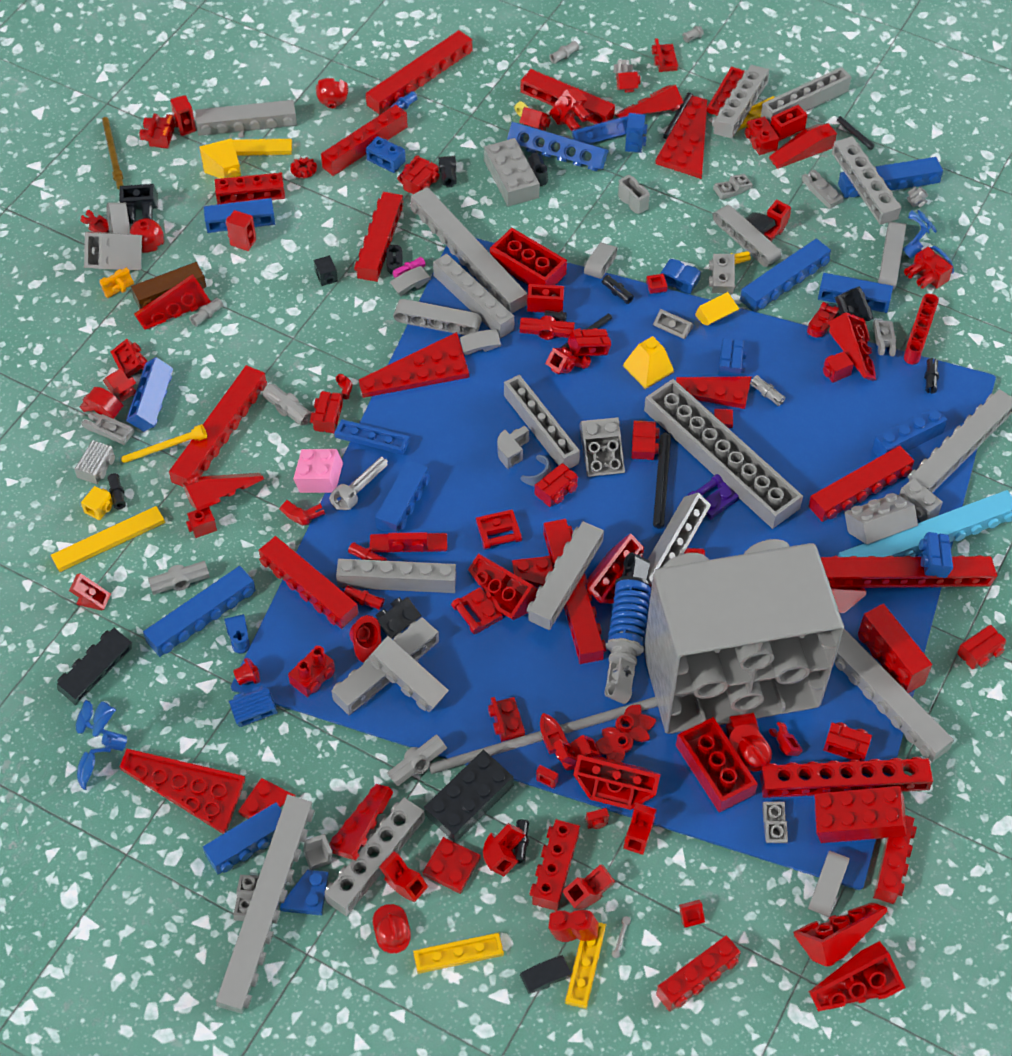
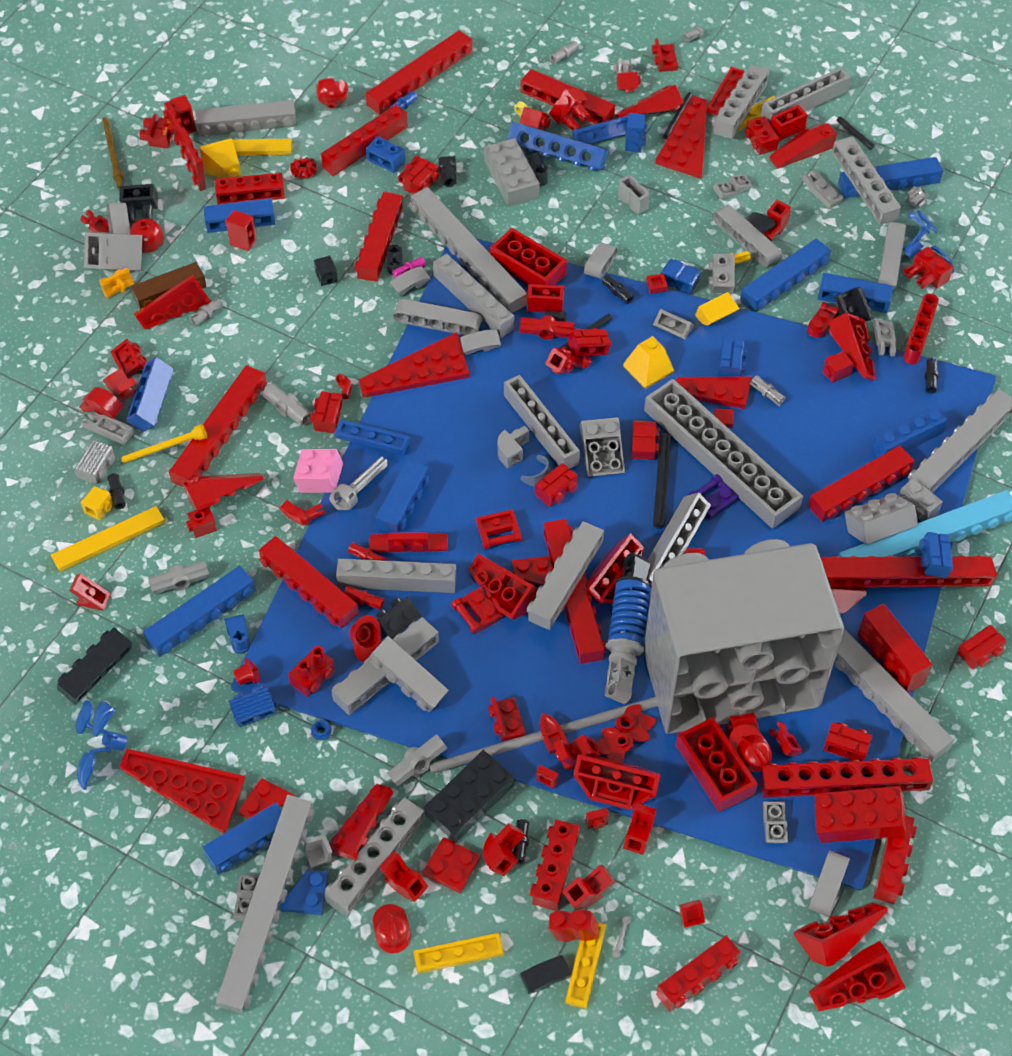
none -> red wing [162,101,206,191]
none -> blue plate [311,720,332,740]

